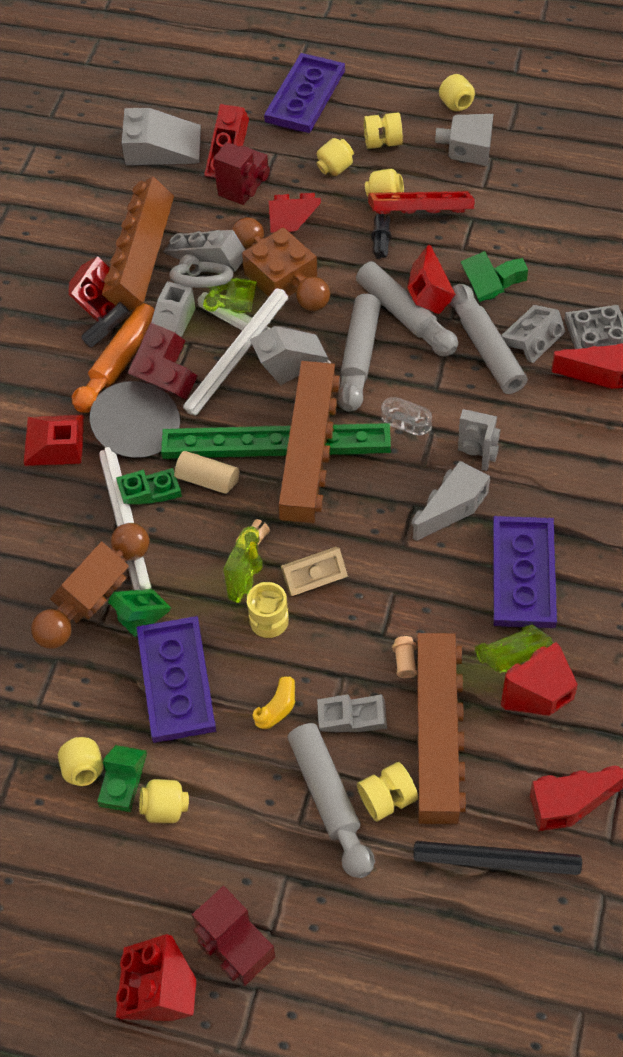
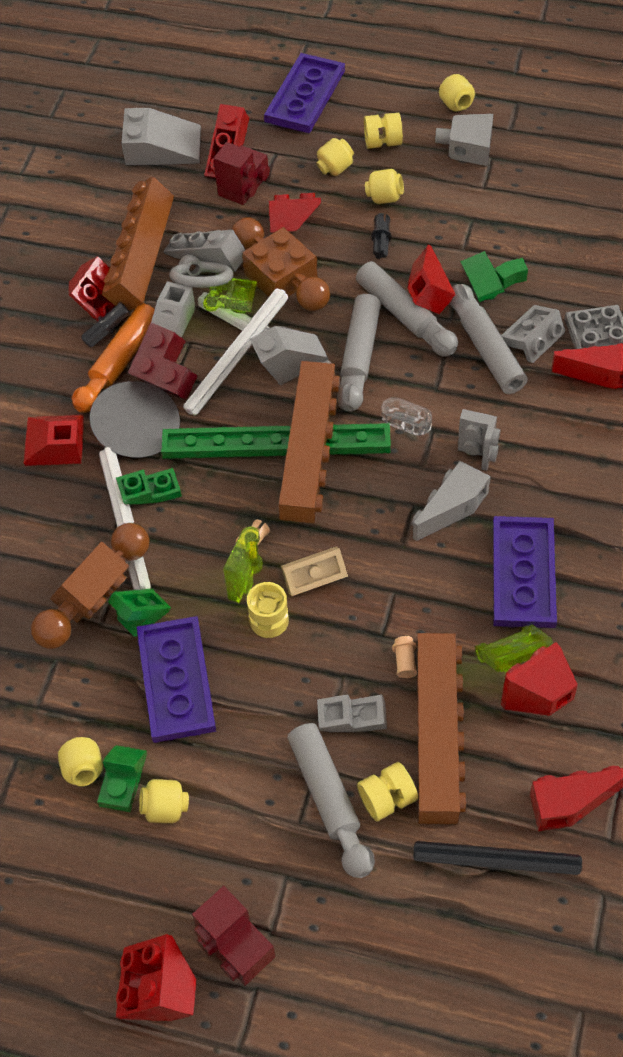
tan brick [174,451,239,494] -> none
yellow arm [253,677,295,729] -> none
red plate [368,191,475,214] -> none

